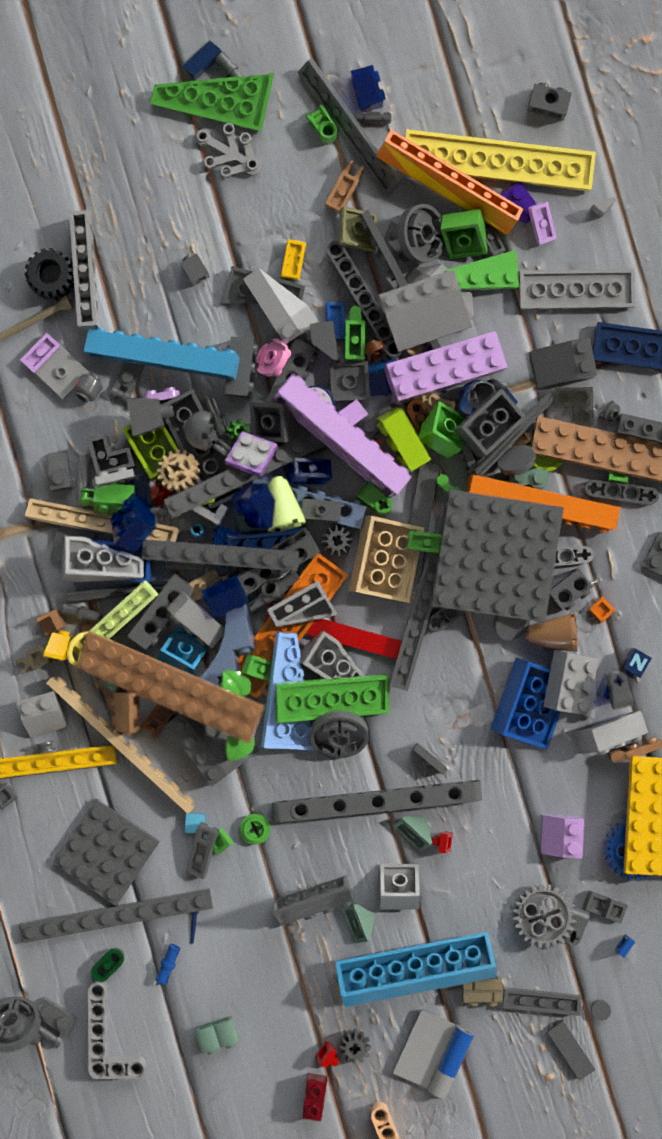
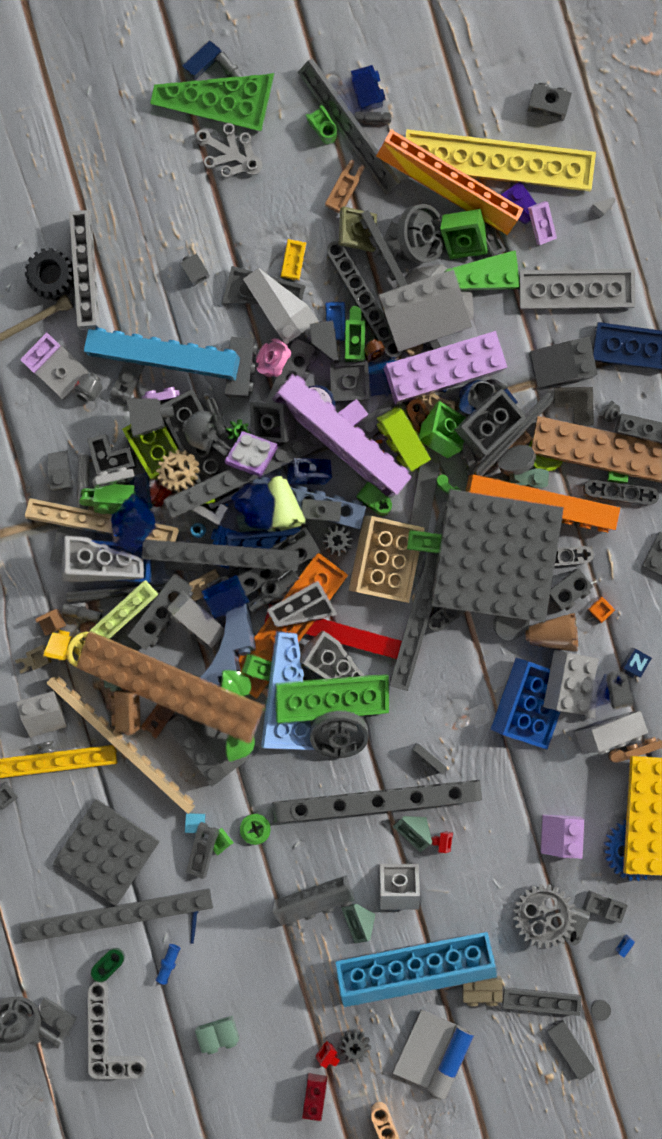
dark azure slope [156,626,209,675] -> none

